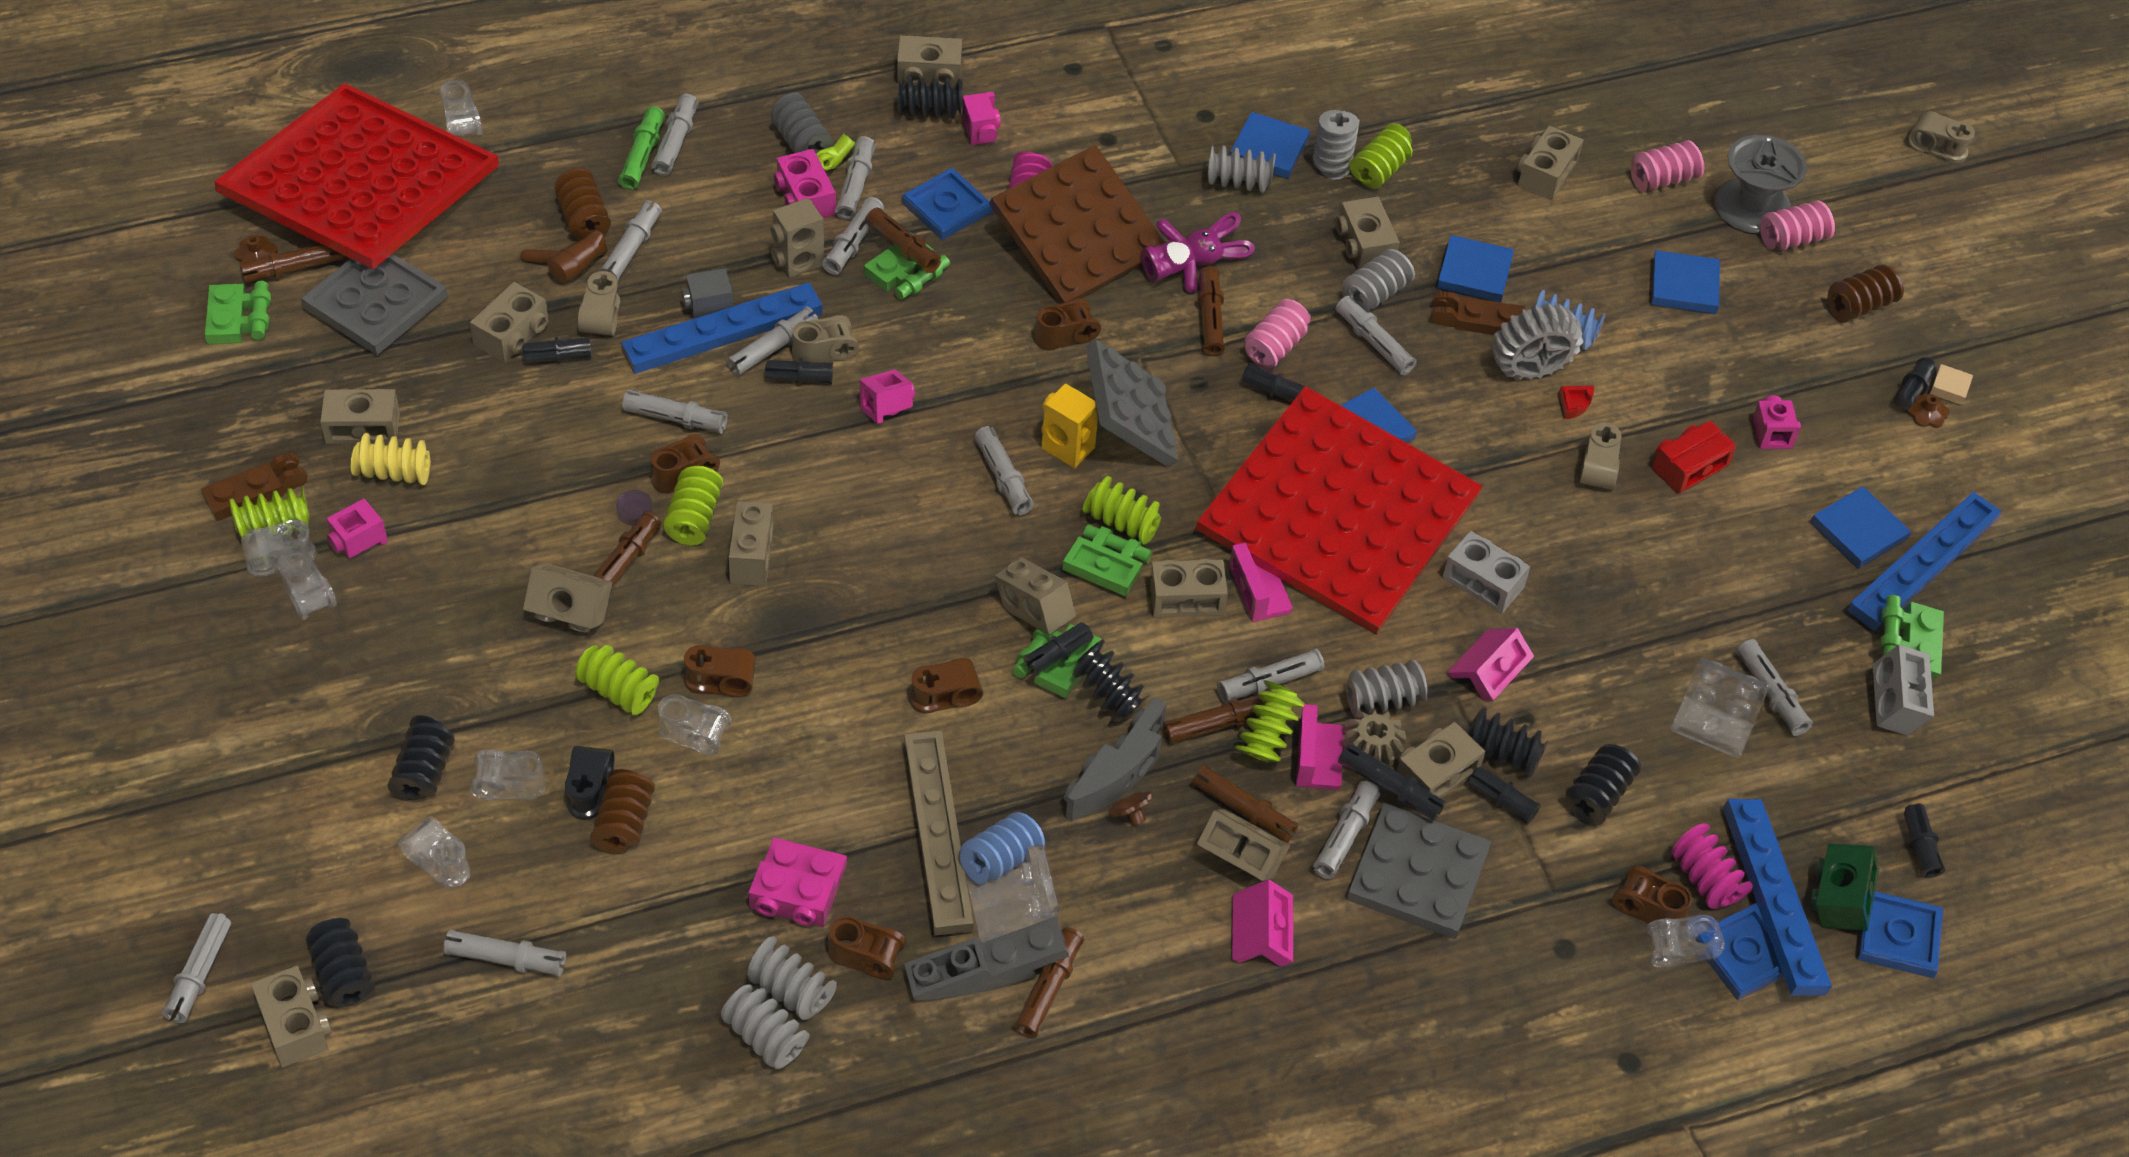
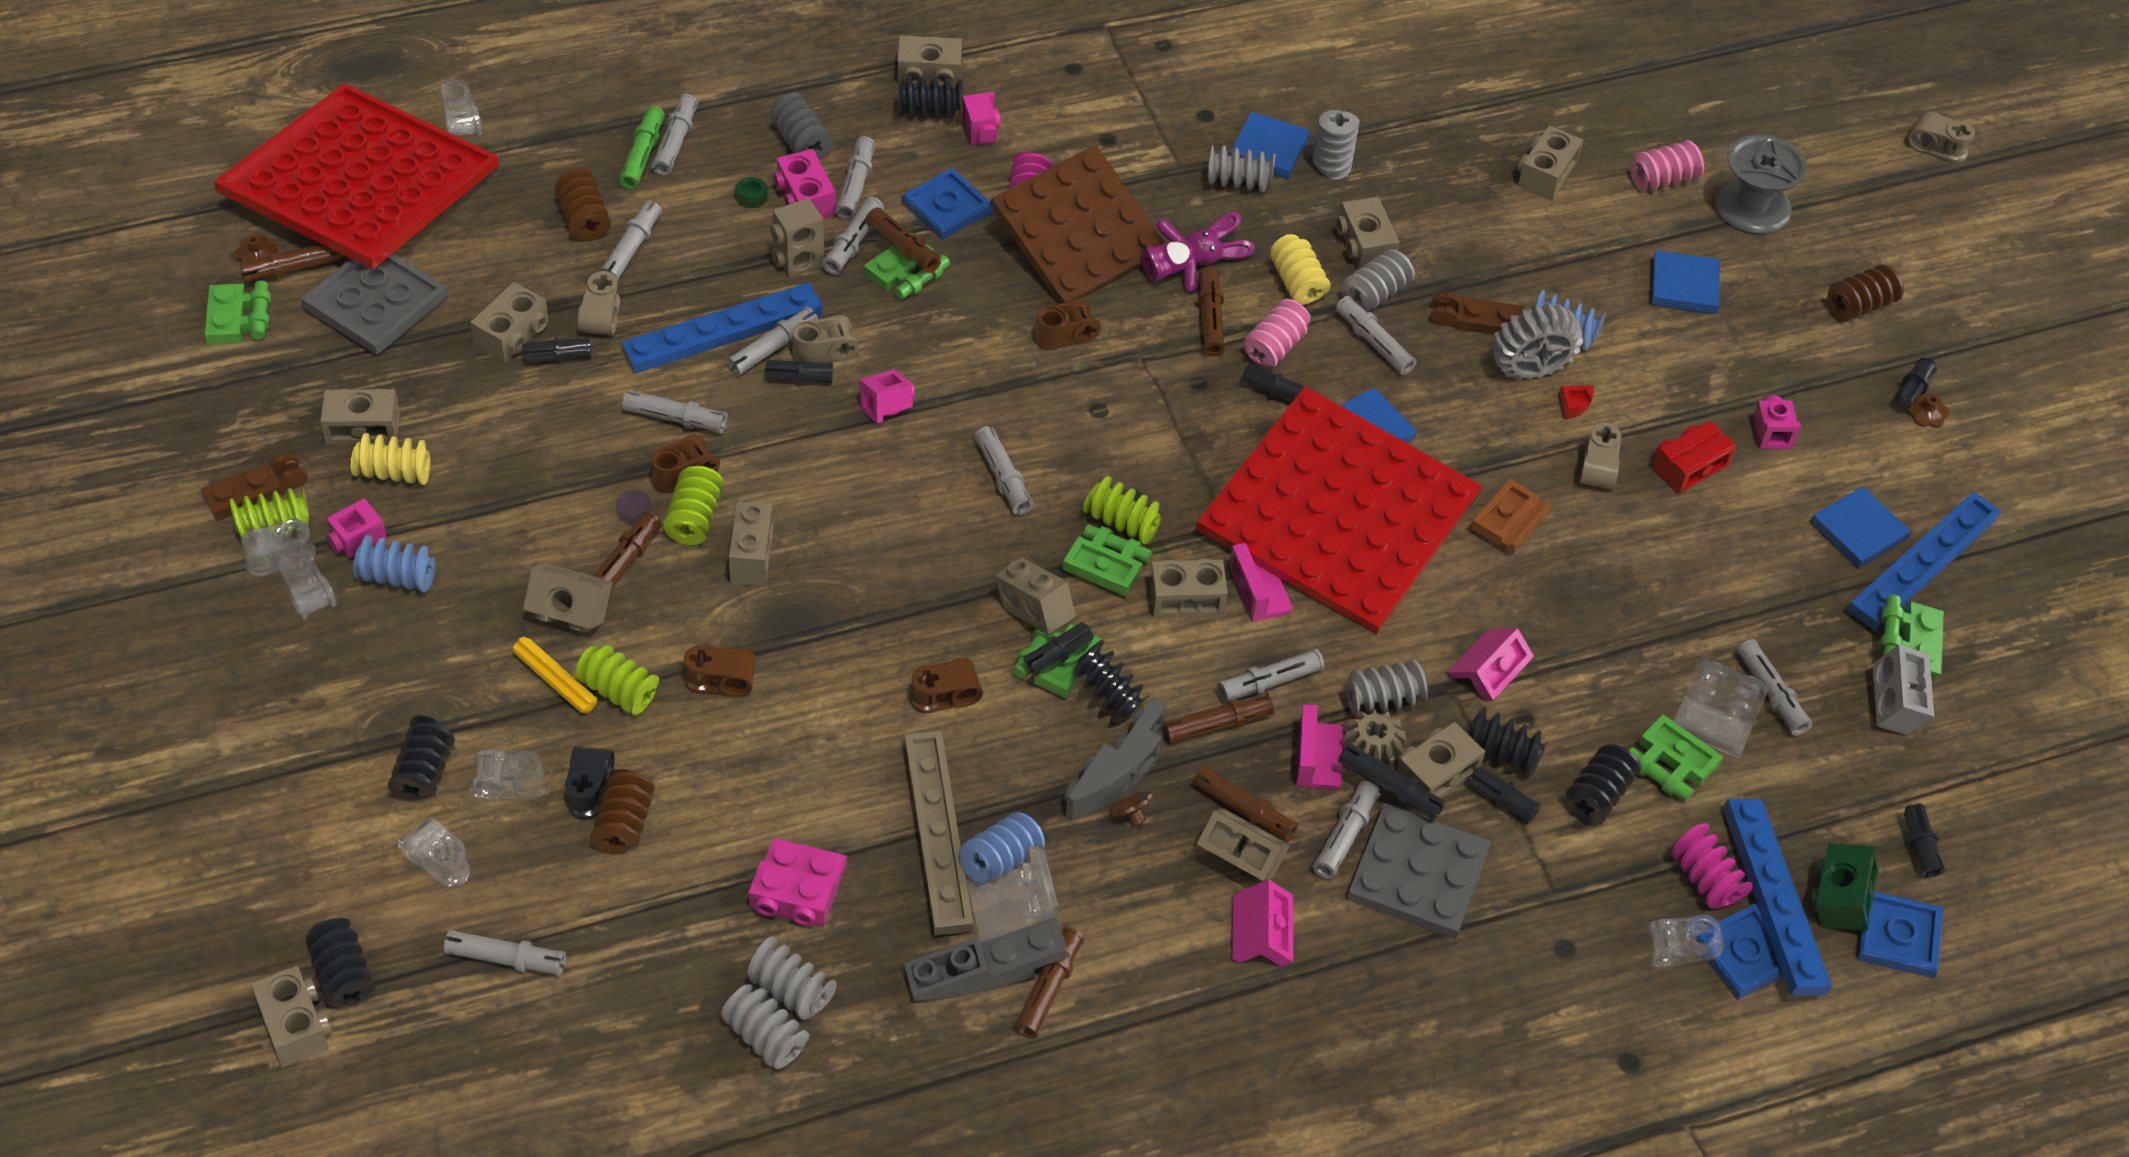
light grey axle [162,913,231,1023] -> none
reddish brown piece [520,229,608,283] -> none
clear piece [658,694,733,755] -> none
dark grey brick [681,268,733,319] -> none
lime arm [816,133,856,171] -> none
reddish brown piece [828,916,906,979] -> none
yellow brick [1041,383,1098,468] -> none
dark grey plate [1086,339,1178,467] -> none
lime piece [1234,680,1305,763] -> none
lime piece [1349,123,1413,189] -> none
blue tile [1437,235,1514,303] -> none
light grey brick [1443,531,1531,614] -> none
reddish brown piece [1612,865,1692,932] -> none
bright pink piece [1760,200,1835,251] -> none
tan tile [1930,364,1973,405] -> none
none -> medium blue piece [353,535,436,593]
none -> yellow axle [512,637,597,714]
none -> dark green tile [735,177,768,208]
none -> light yellow piece [1269,234,1331,305]
none -> dark orange plate [1470,479,1552,554]
none -> bright green plate [1629,714,1723,802]

